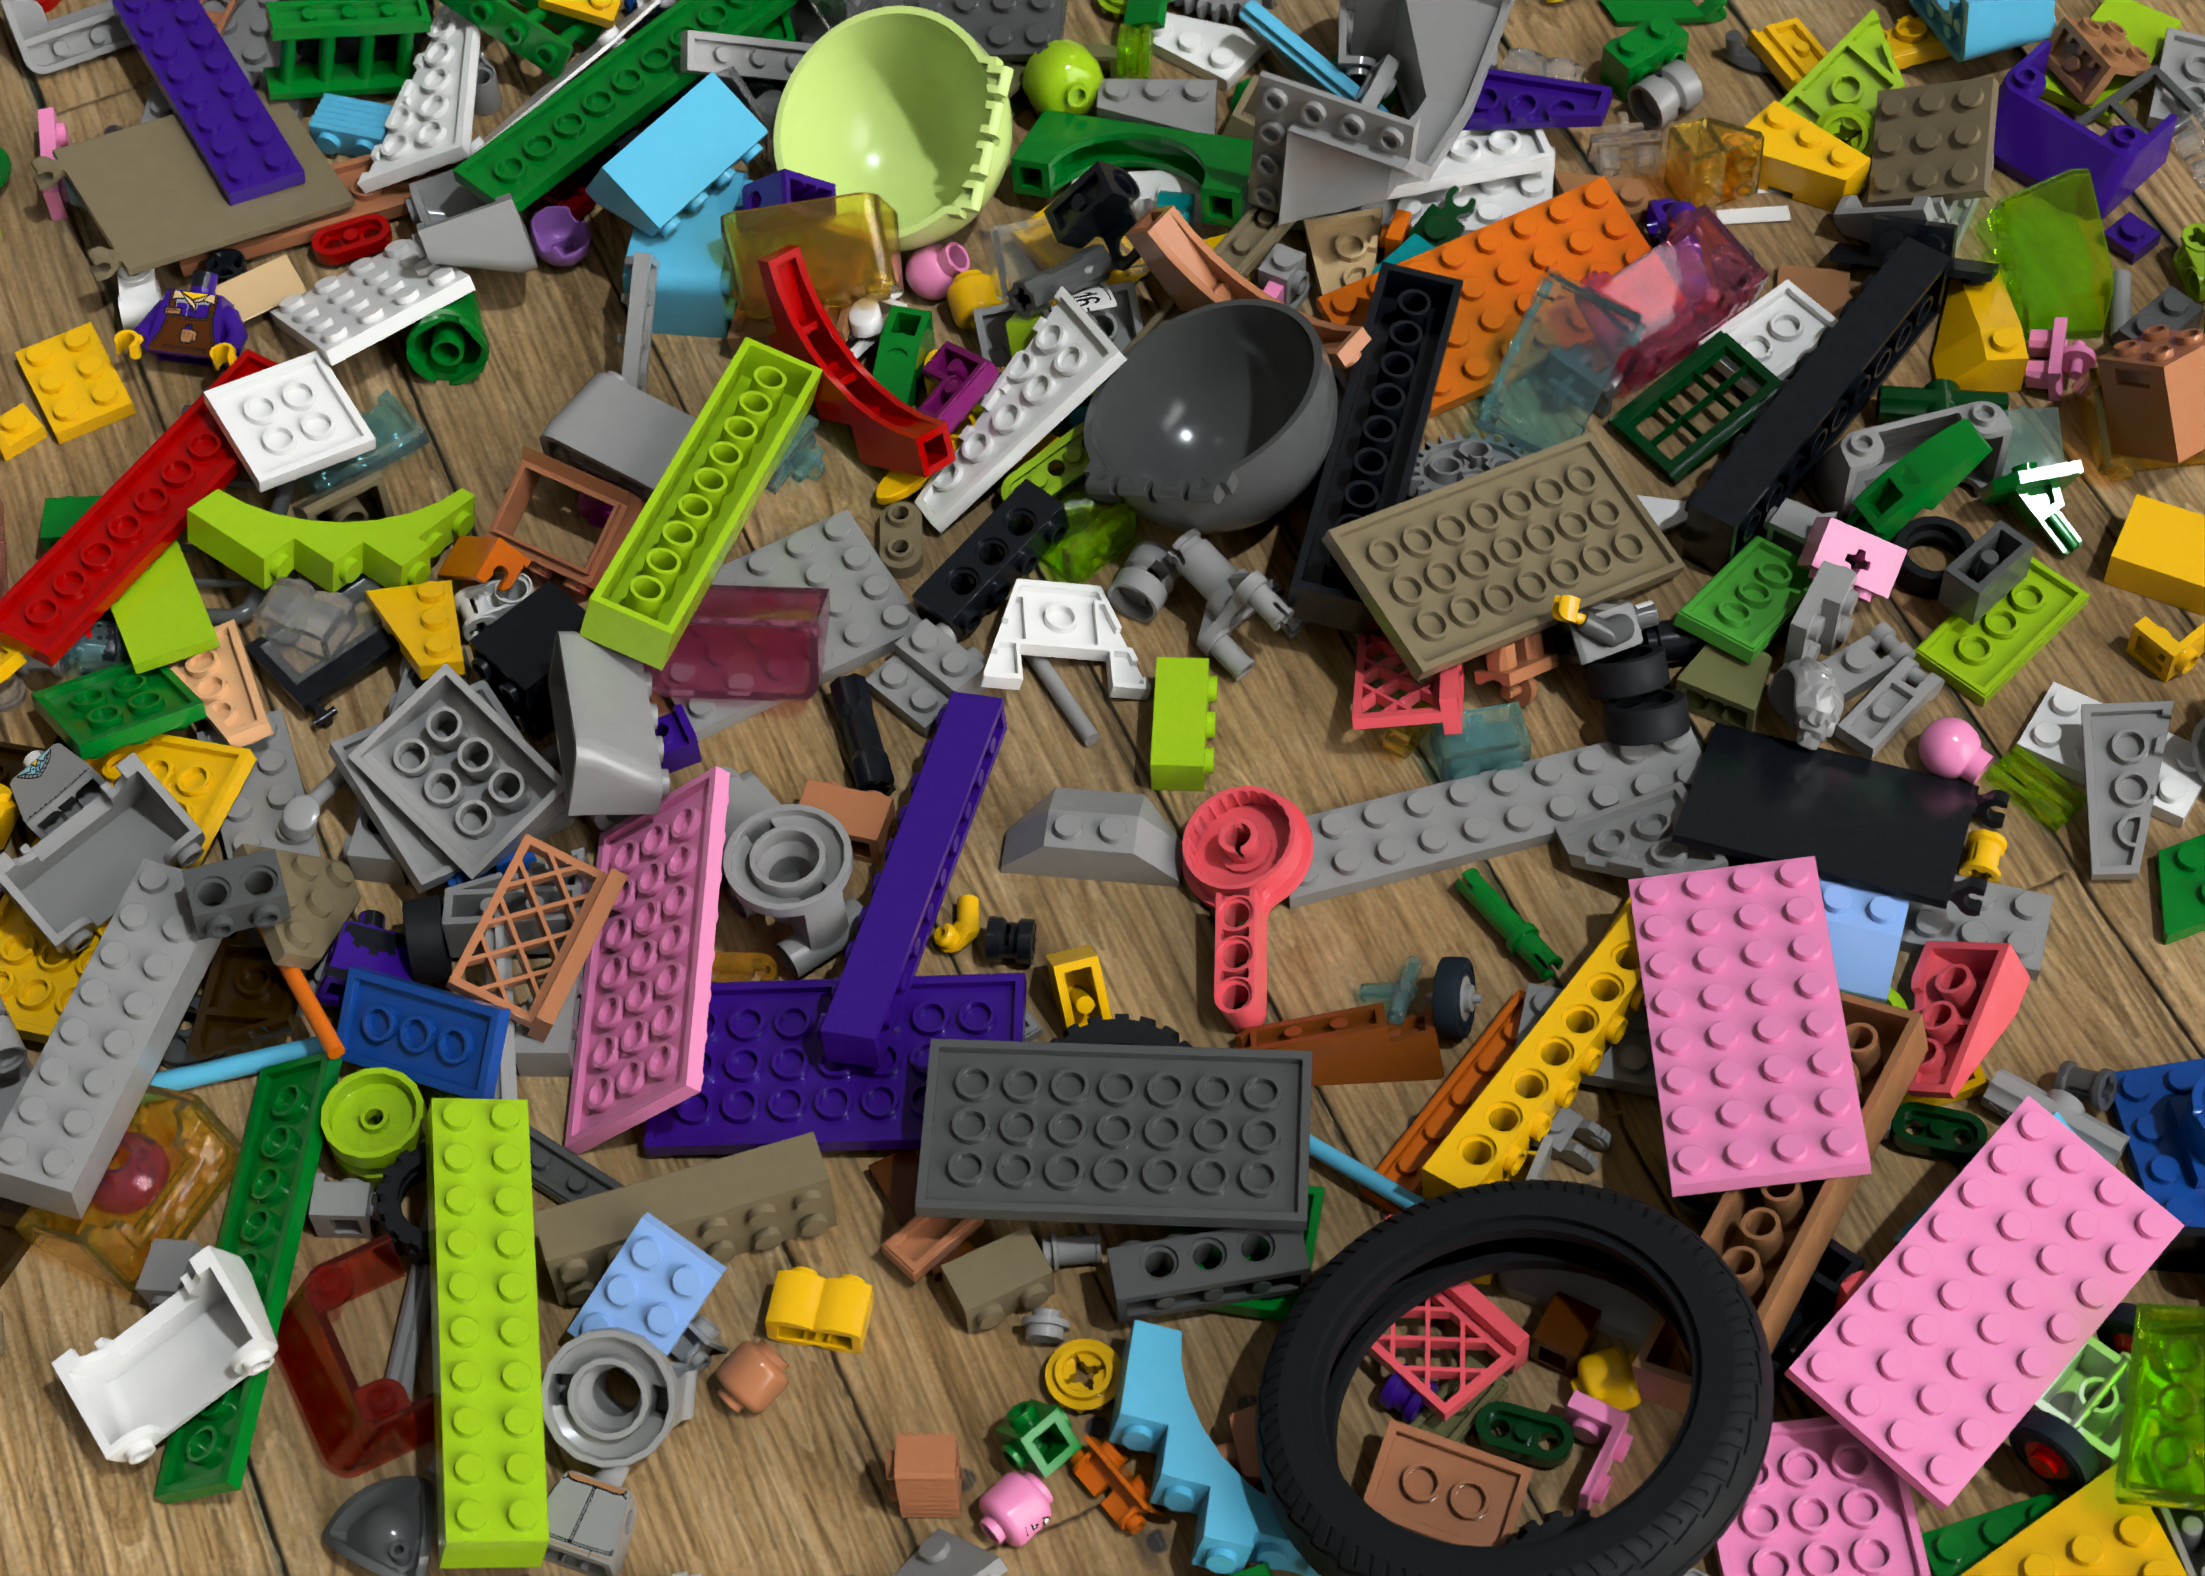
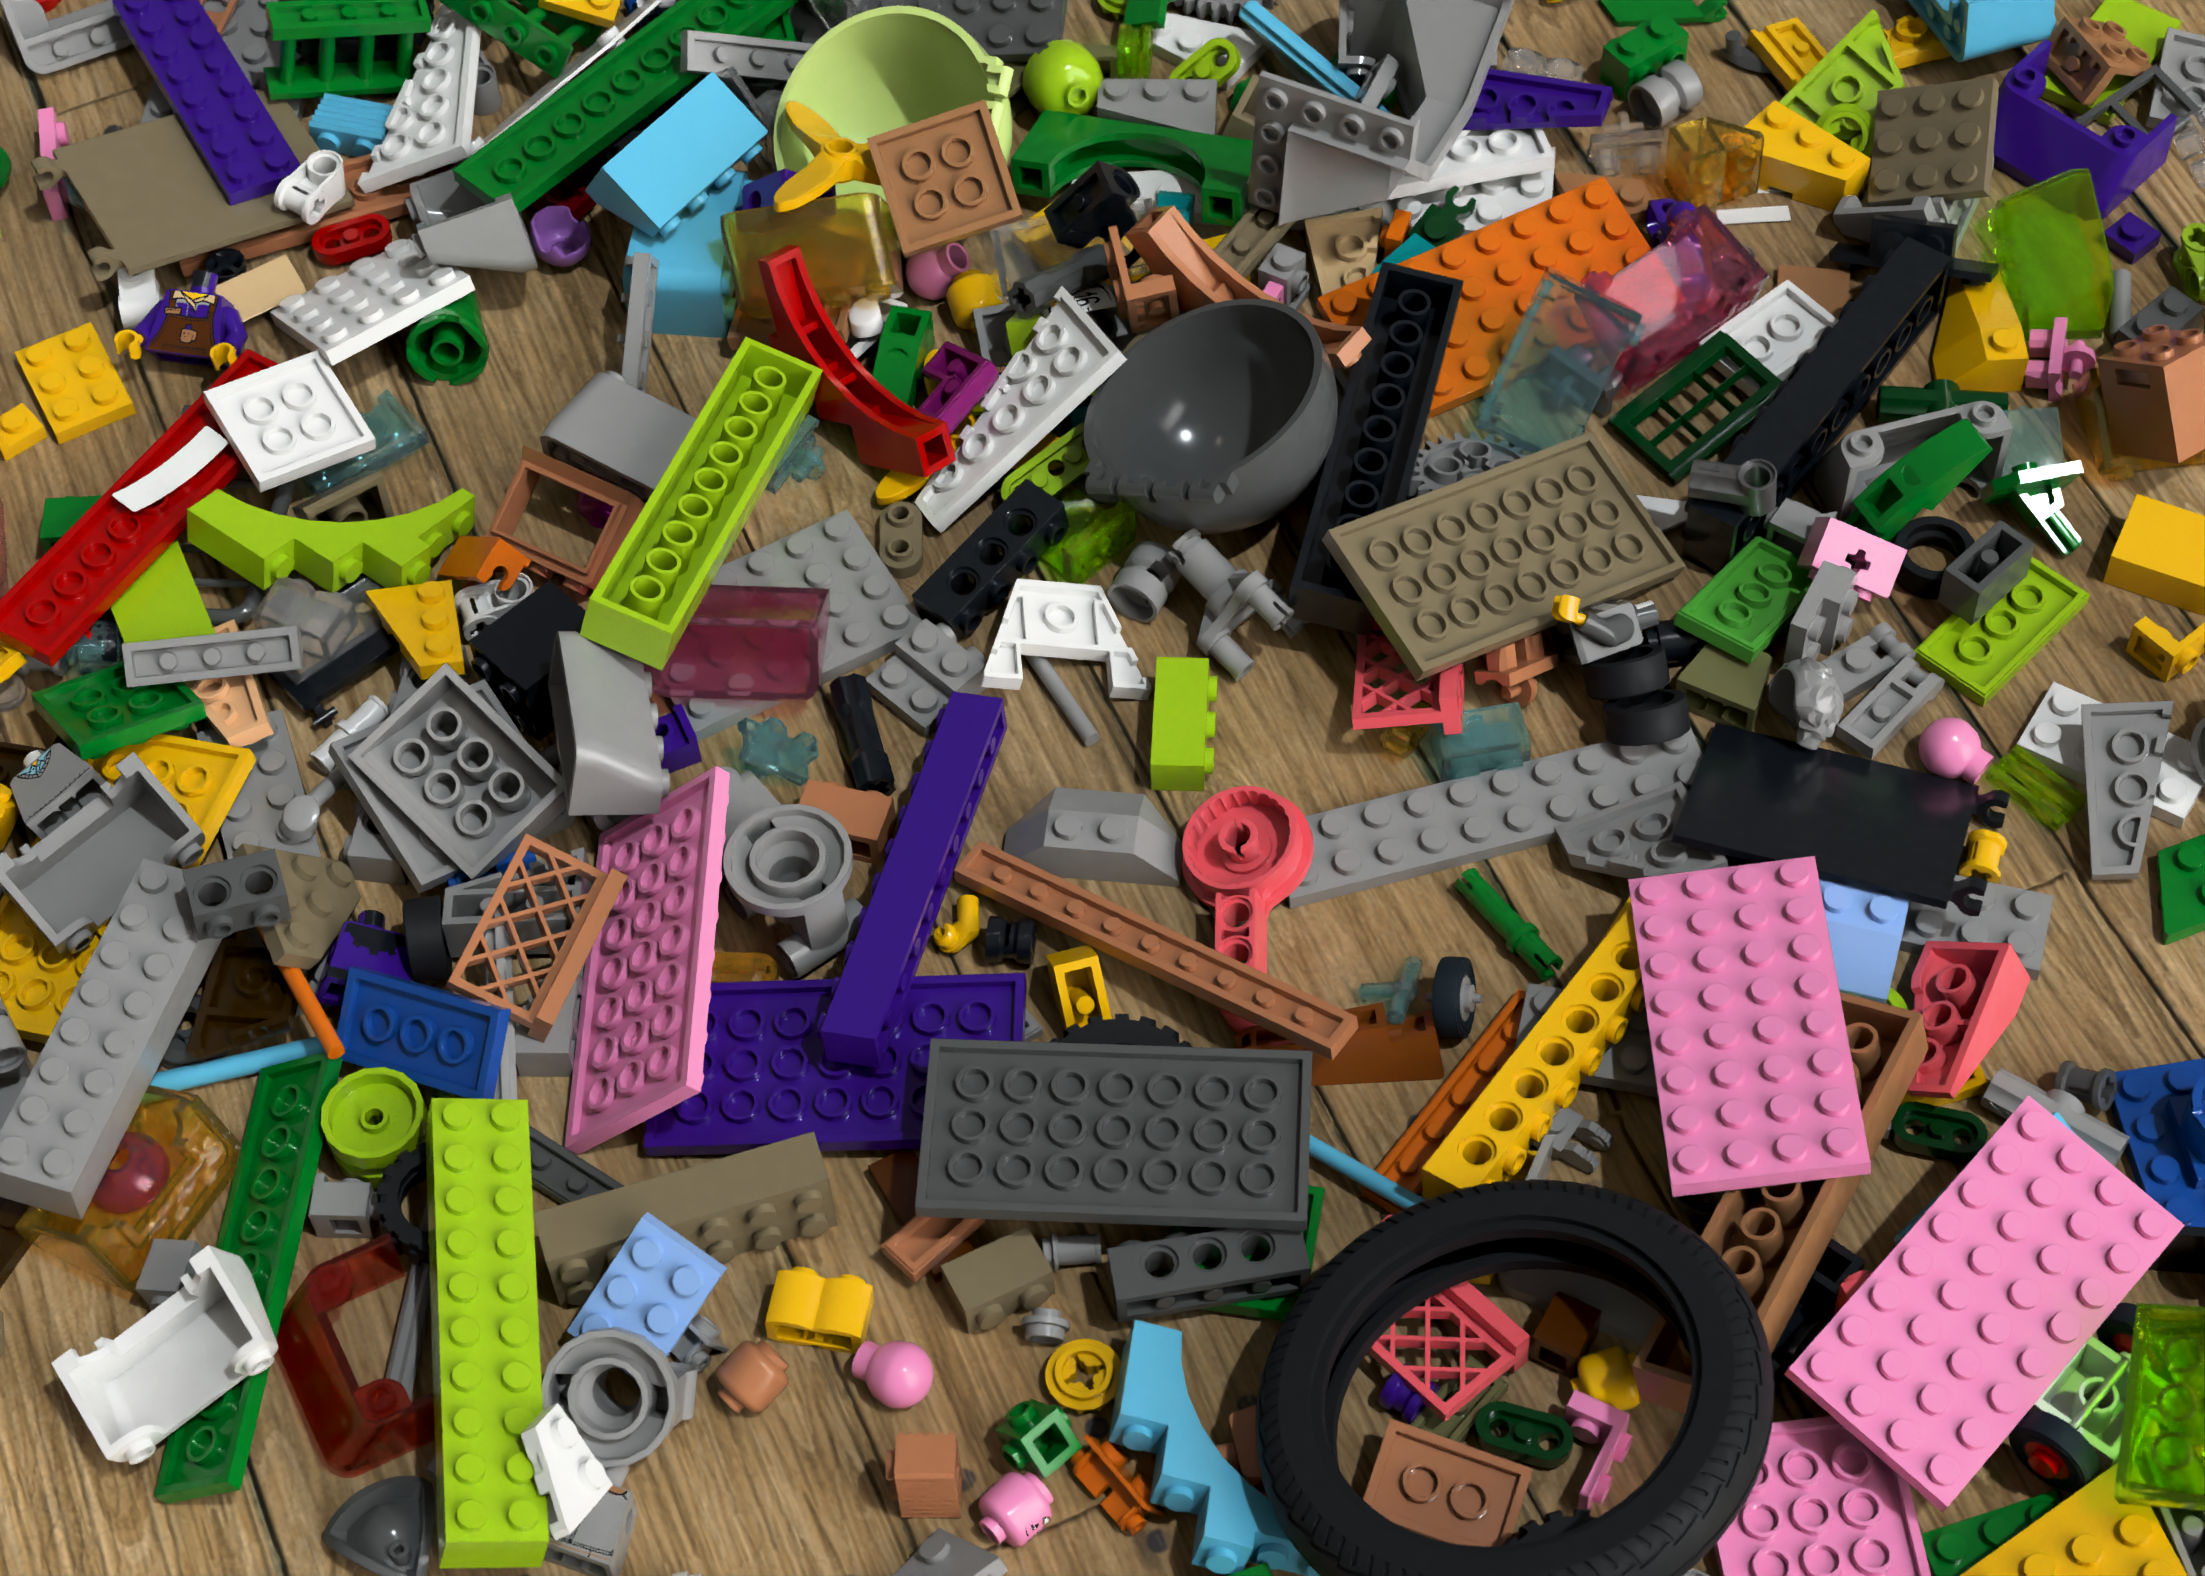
none -> white sticker [112,426,228,512]
none -> light grey plate [122,625,305,687]
none -> white piece [274,150,346,225]
none -> white pin [309,695,390,774]
none -> white wing [521,1403,613,1541]
none -> clear light blue hips [737,716,819,786]
none -> yellow piece [773,101,882,212]
none -> bright pink piece [852,1340,934,1409]
none -> medium nougat plate [867,99,1024,258]
none -> nougat plate [953,840,1358,1060]
none -> nougat bracket [1103,225,1179,334]
none -> lime plate [1169,38,1241,89]
none -> flat silver piece [1688,459,1777,517]

